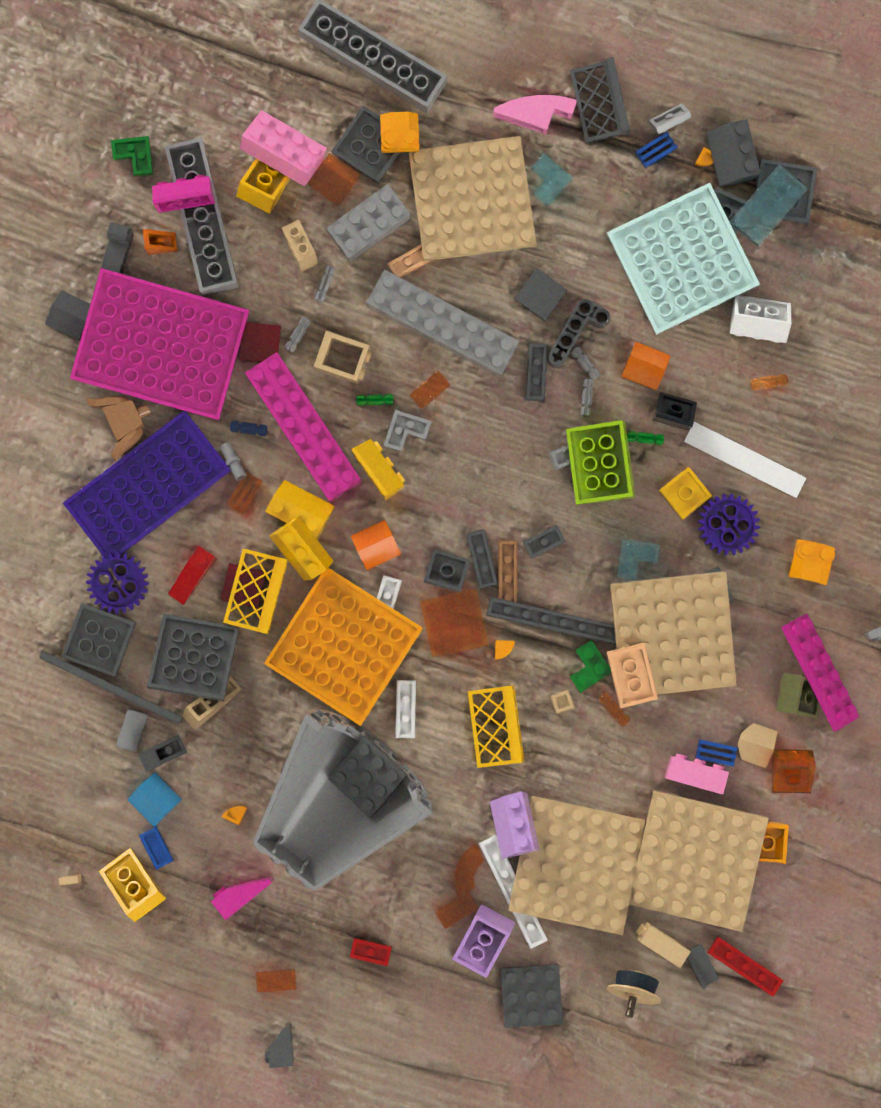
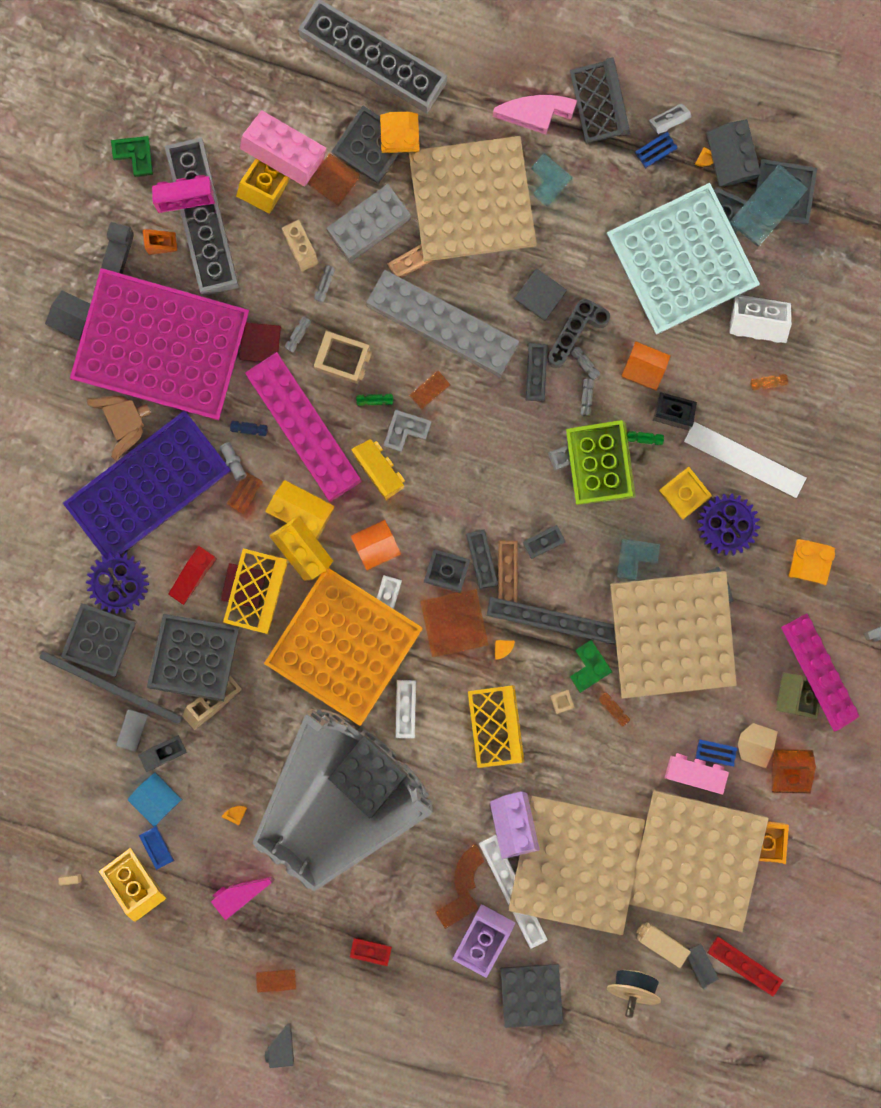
light nougat tile [606,643,658,709] -> none

